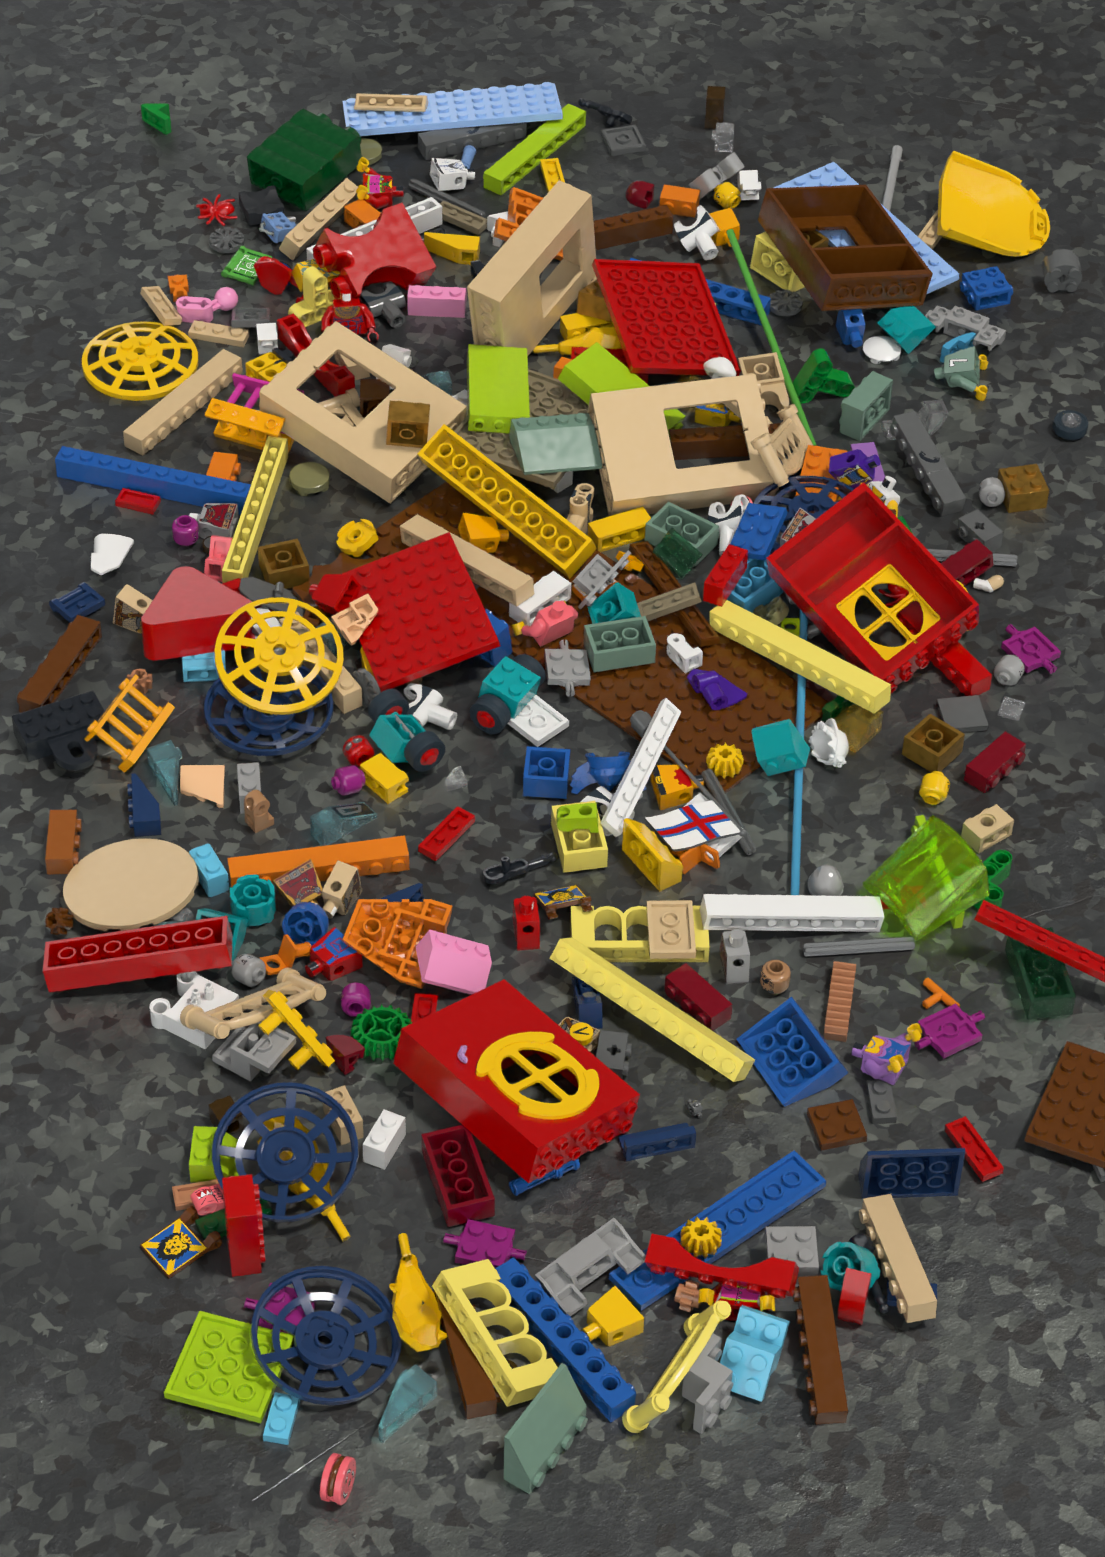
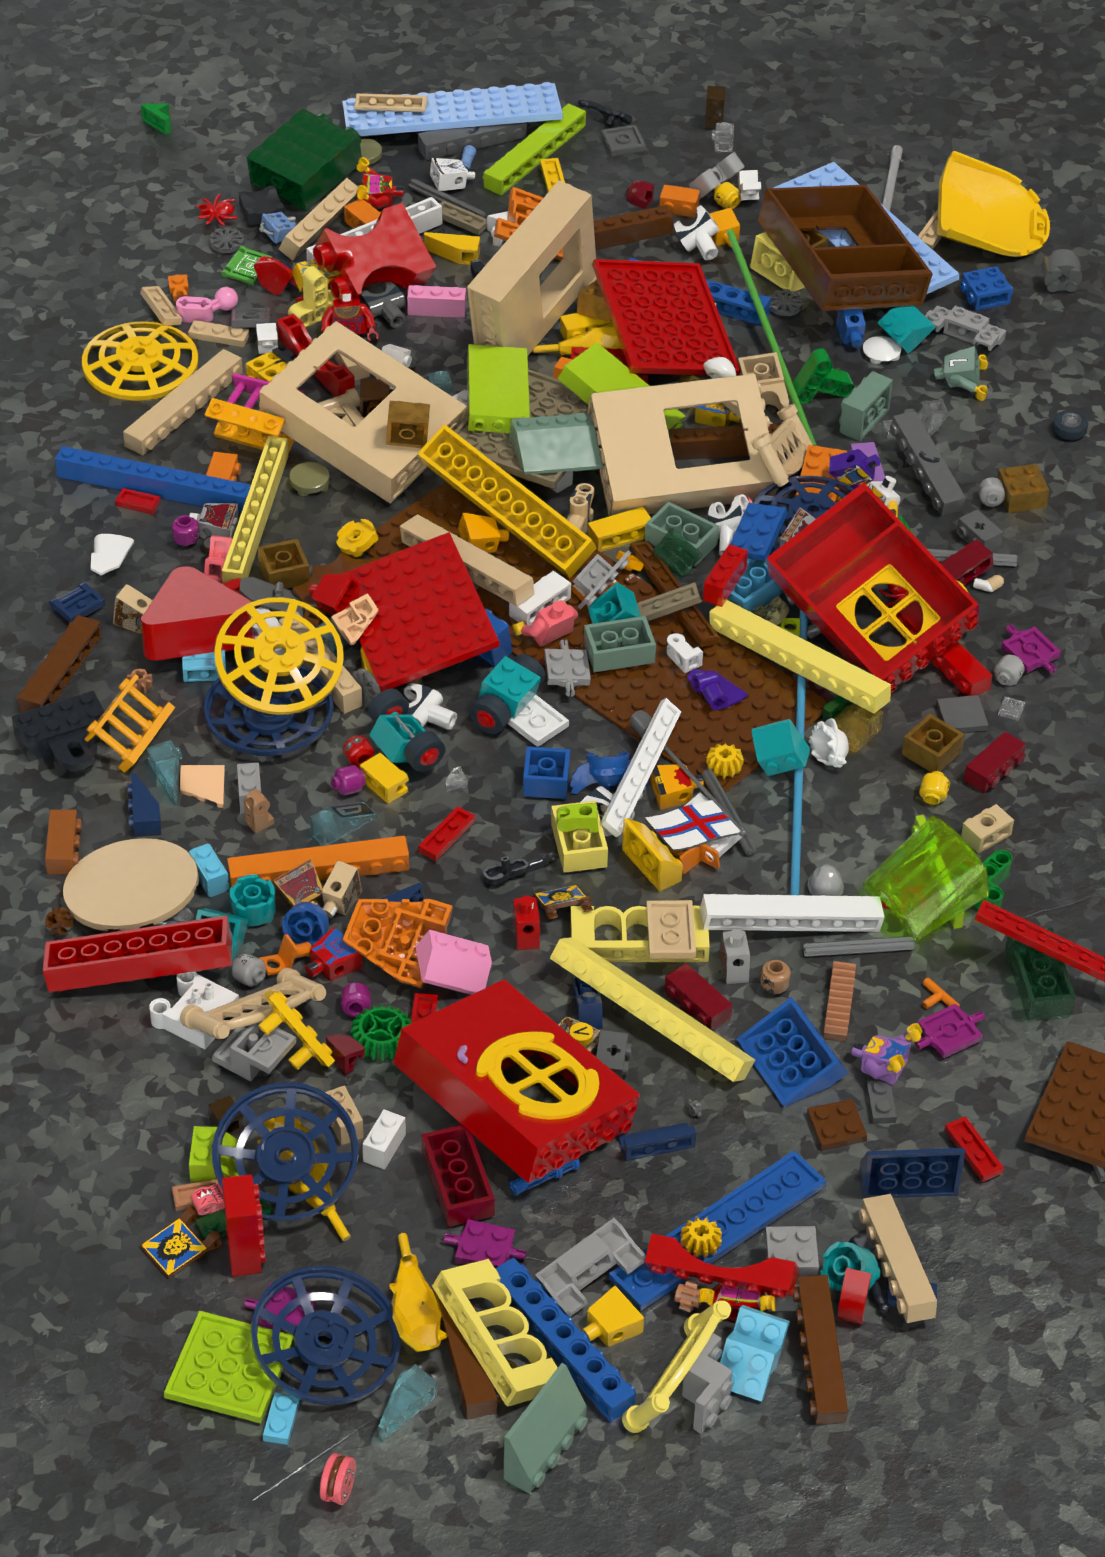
dark azure slope [940,332,976,363] -> none

